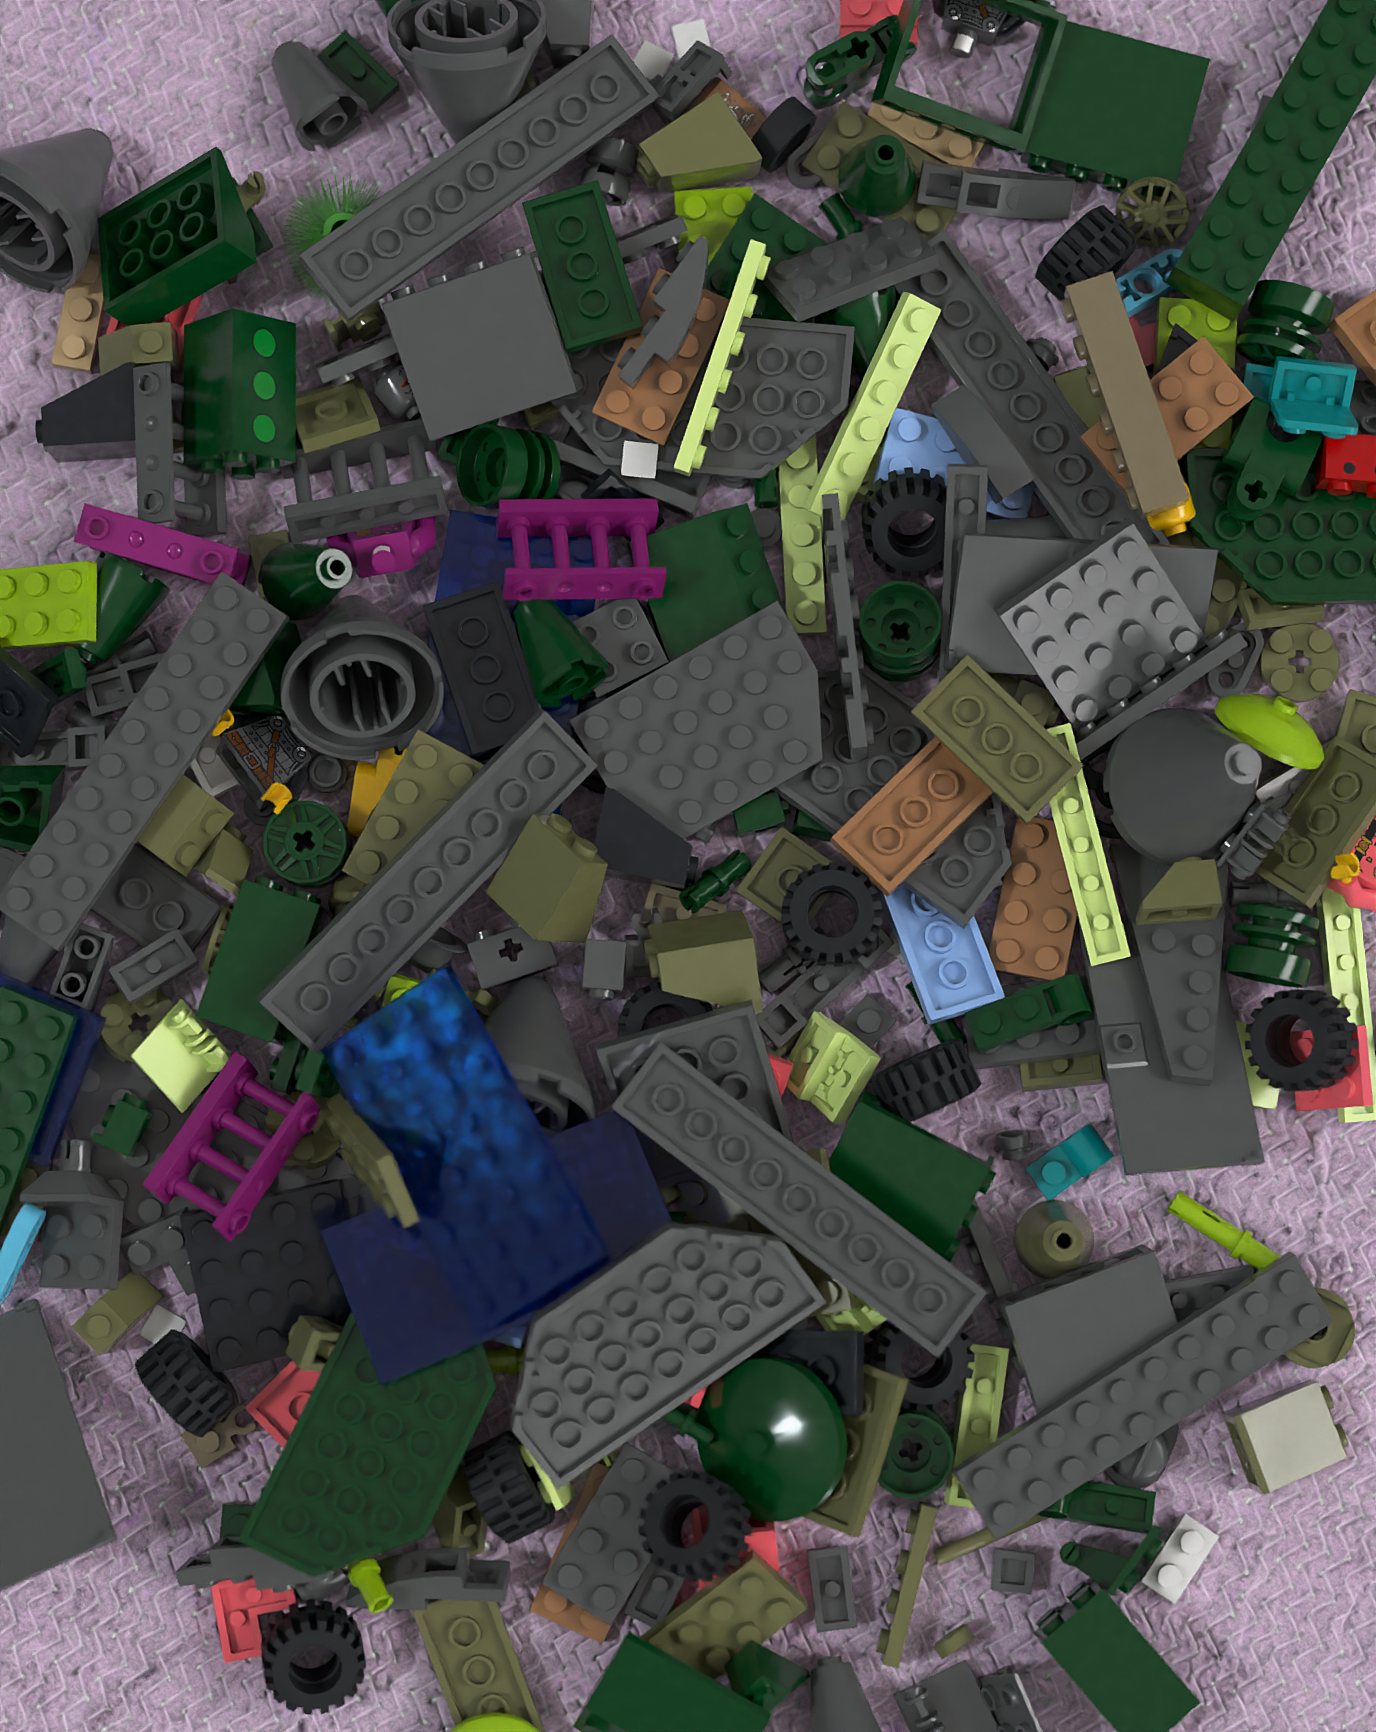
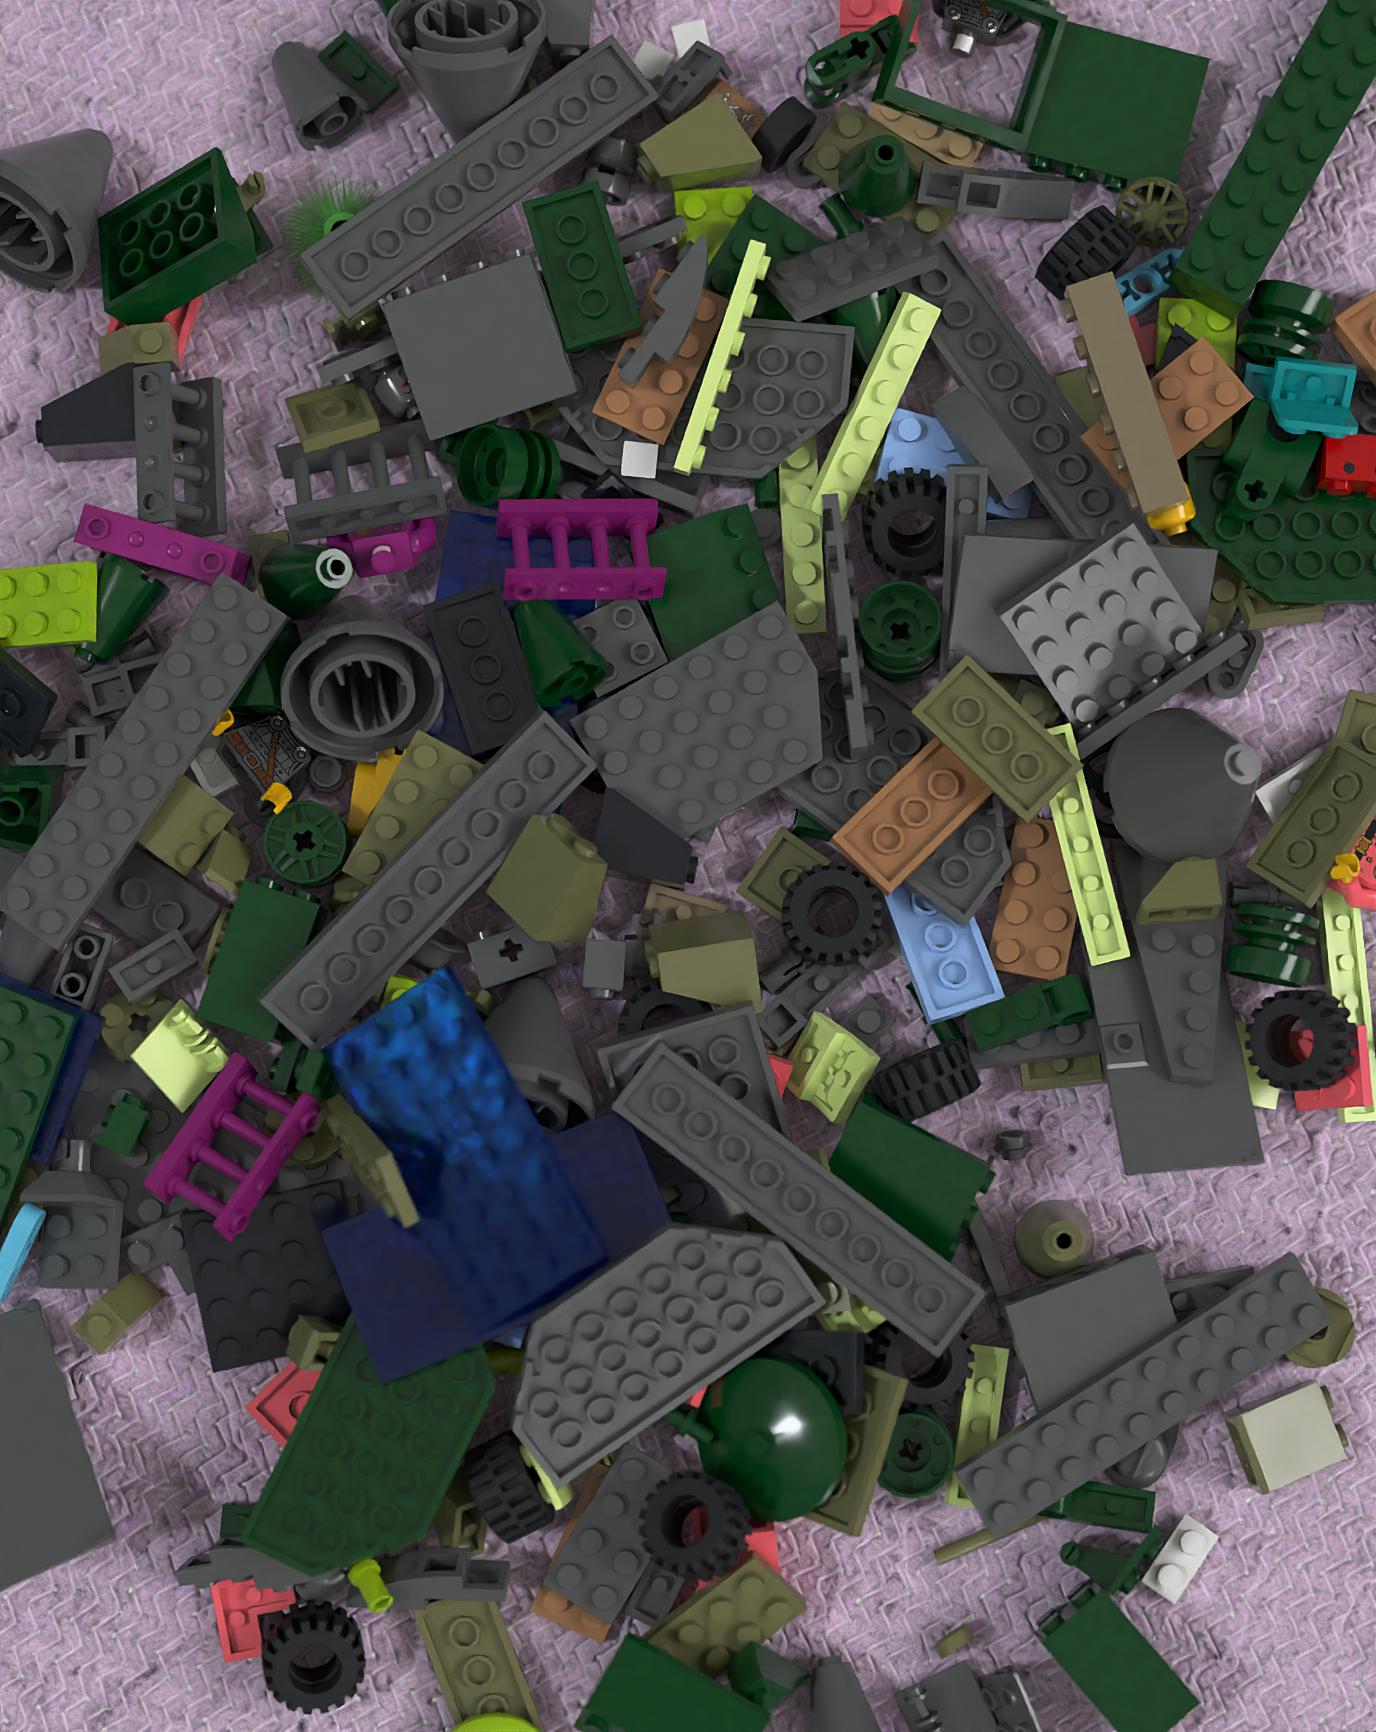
dark green plate [30,649,87,706] -> none
tan plate [51,253,104,374] -> none
black tyre [135,1329,239,1438] -> none
white sticker [140,1305,186,1344] -> none
dark tan plate [181,1403,258,1469] -> none
dark green brick [184,308,296,480] -> none
dark green pin [679,849,752,914] -> none
dark green brick [732,792,791,838] -> none
dark grey plate [807,1545,857,1633] -> none
olive plate [876,1501,938,1668] -> none
dark grey plate [990,1548,1036,1595] -> none
teal plate [1024,1122,1114,1201] -> none
dark grey plate [1026,337,1059,372] -> none
lime pin [1166,1190,1282,1271] -> none
lime dish [1214,694,1324,770] -> none
dark grey hinge [1216,793,1291,880] -> none
olive plate [1258,623,1340,703] -> none

